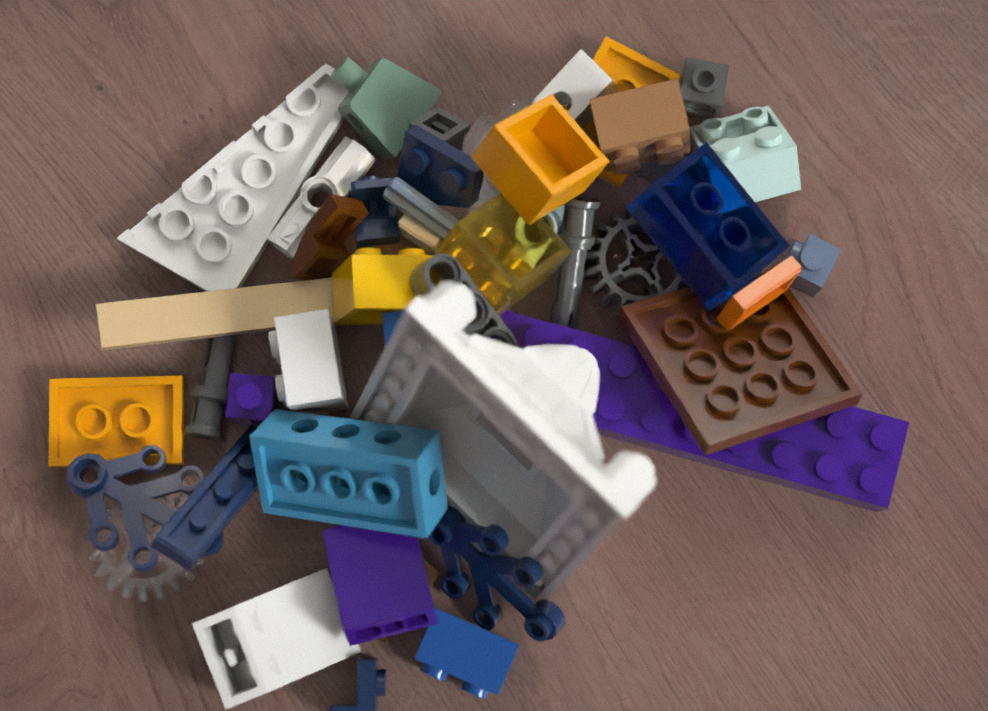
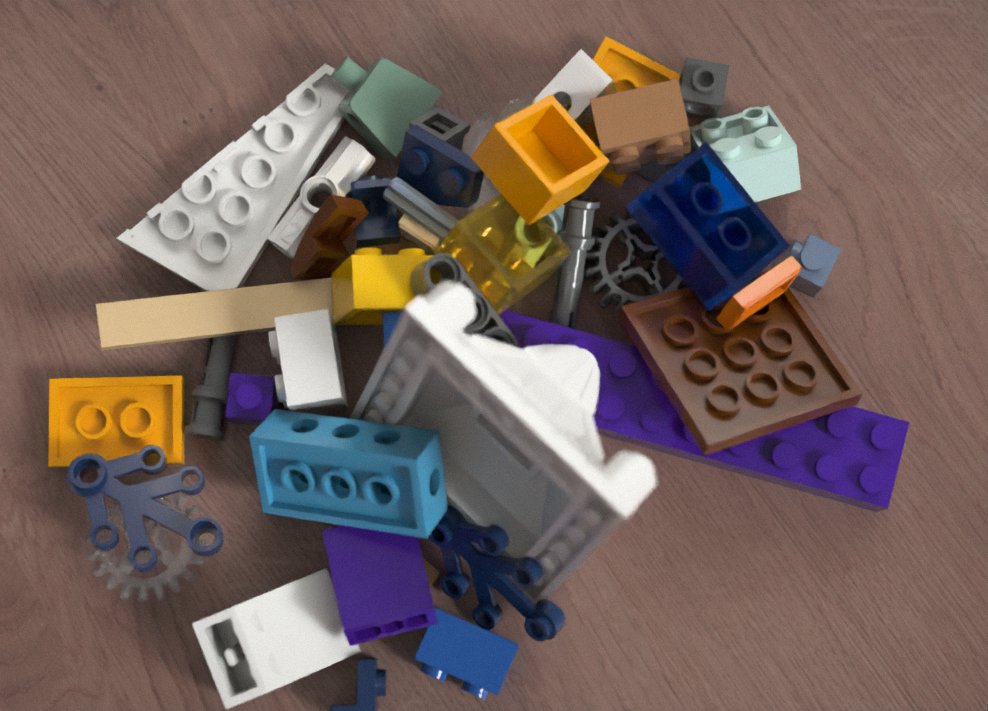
dark blue tile [151,424,258,572] -> none

